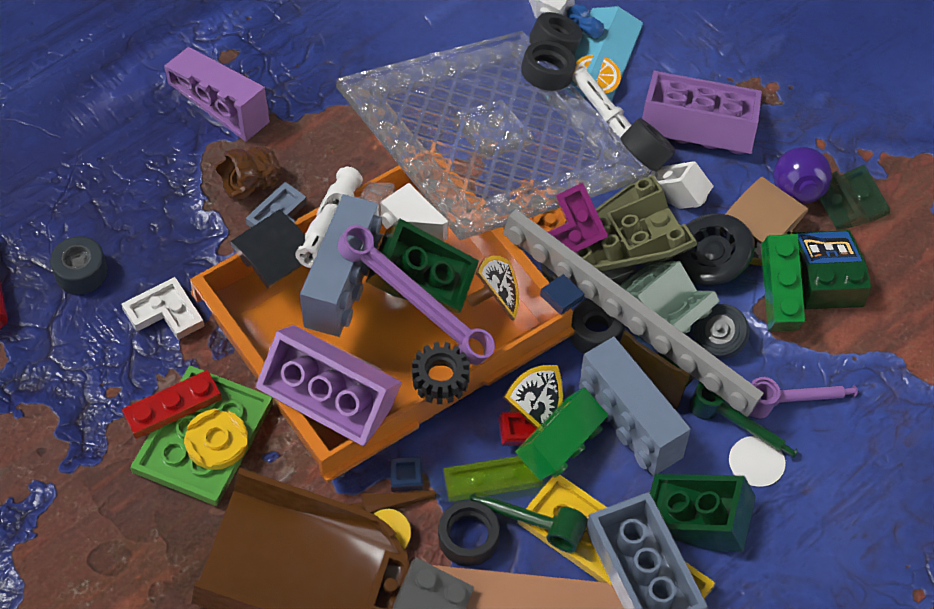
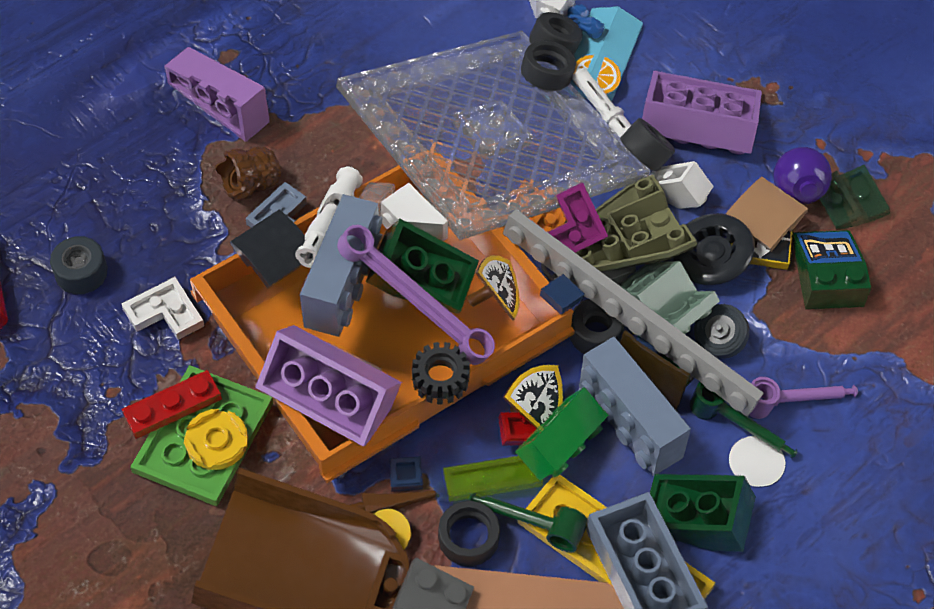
green brick [761,234,805,331] -> none

